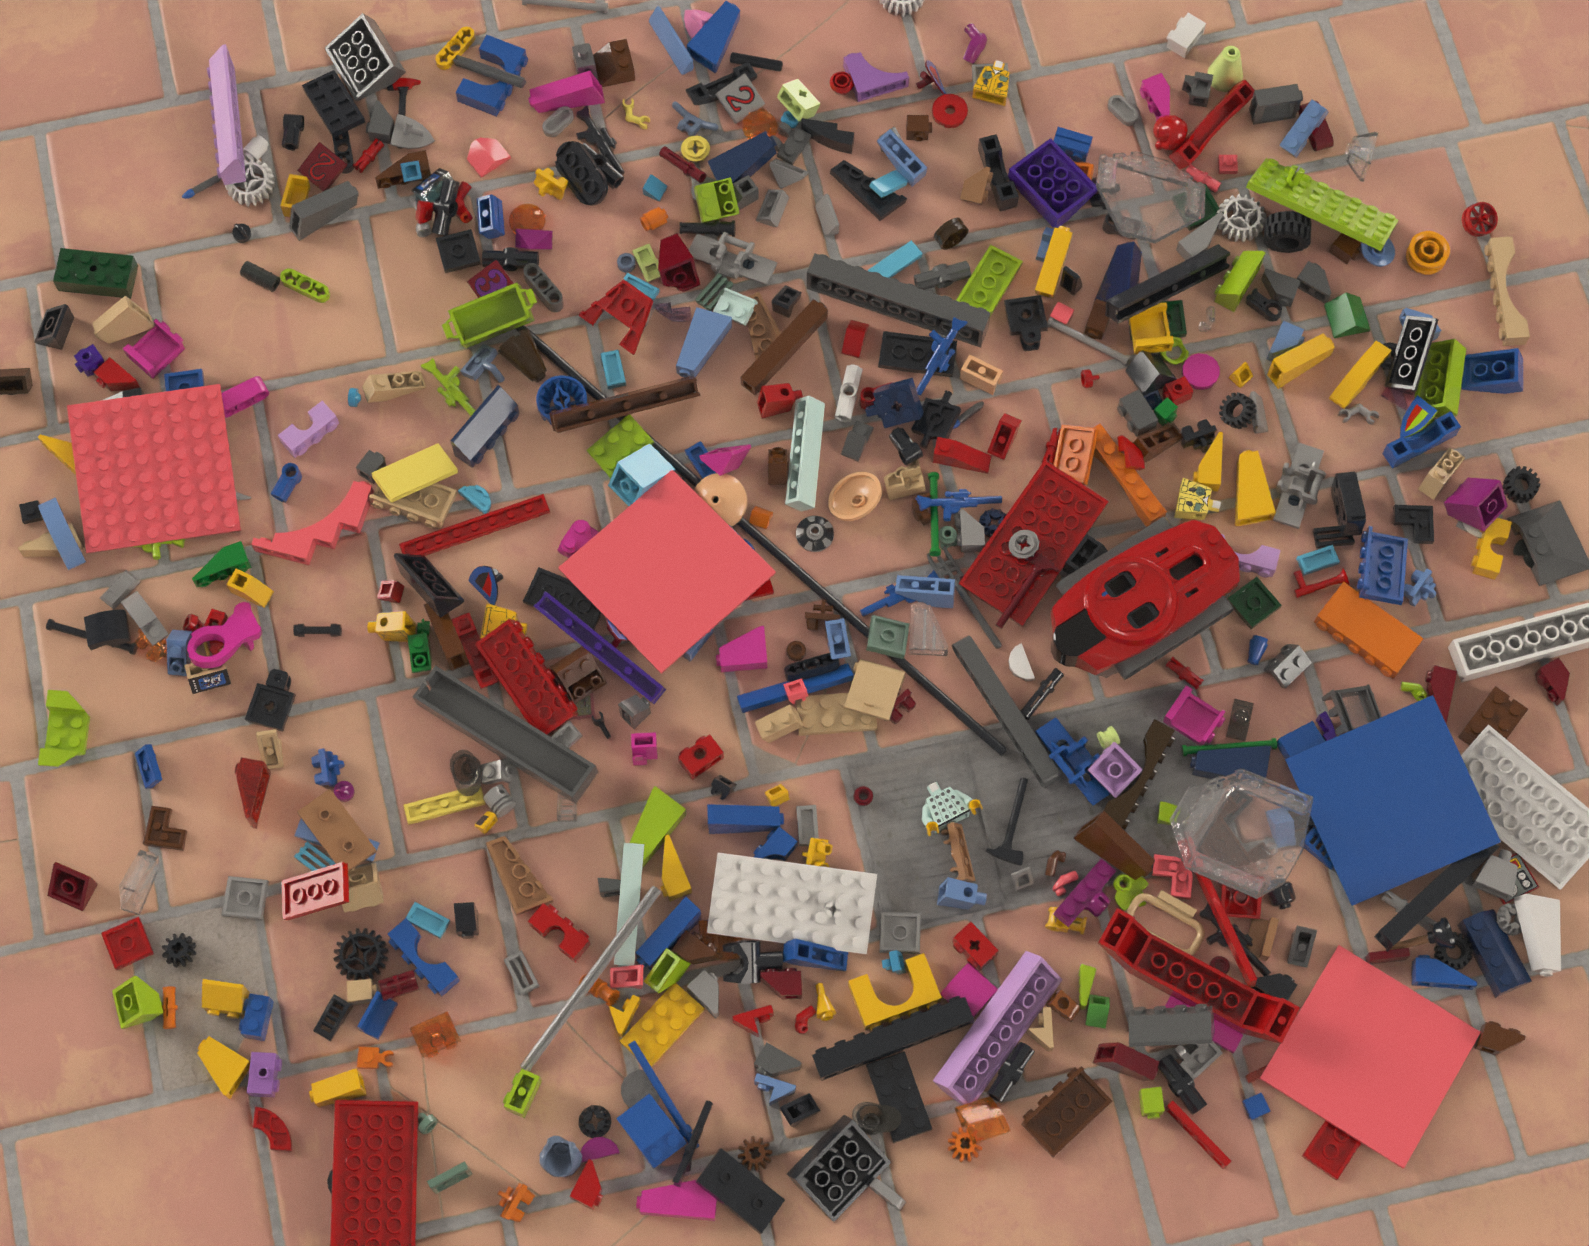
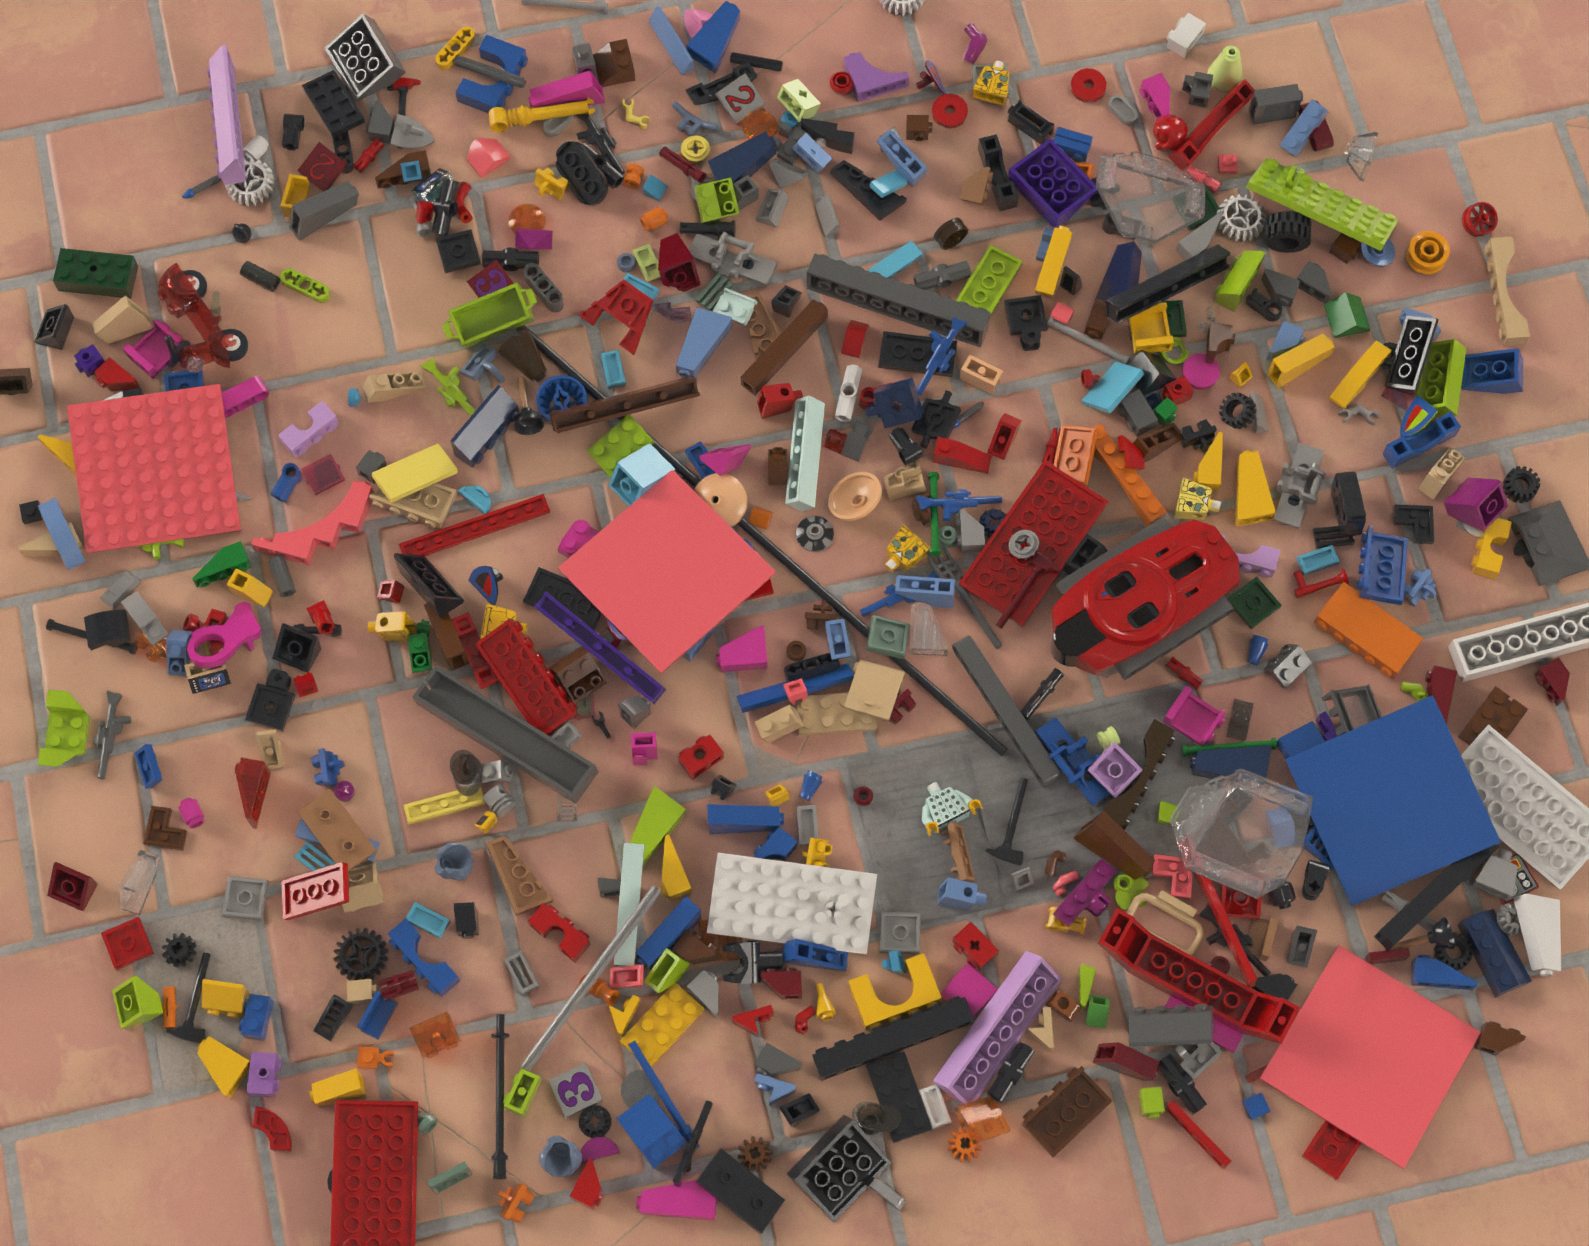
blue brick [477,194,505,239] -> none
white tile [1008,643,1035,681] -> none
none -> dark grey piece [93,690,131,779]
none -> clear red piece [157,263,248,373]
none -> black piece [166,952,211,1043]
none -> dark pink brick [178,798,205,829]
none -> dark grey axle [268,556,296,597]
none -> black slope [272,623,321,673]
none -> red tile [293,672,319,697]
none -> clear pink piece [301,454,345,495]
none -> red piece [306,600,335,635]
none -> sand blue hair [435,842,474,881]
none -> yellow piece [489,98,595,133]
none -> black bar [491,1014,510,1180]
none -> black piece [514,376,544,435]
none -> tile [548,1063,603,1118]
none -> orange wheel [623,164,644,189]
none -> light blue piece [792,133,832,173]
none -> blue cone [799,770,822,801]
none -> clear red tile [824,428,847,454]
none -> yellow torso [884,525,931,572]
none -> white tile [919,1084,952,1130]
none -> black window [1008,100,1055,145]
none -> red tile [1070,68,1107,103]
none -> medium azure tile [1081,362,1144,414]
none -> reddish brown arch [1206,322,1235,363]
none -> black piece [1302,859,1329,901]

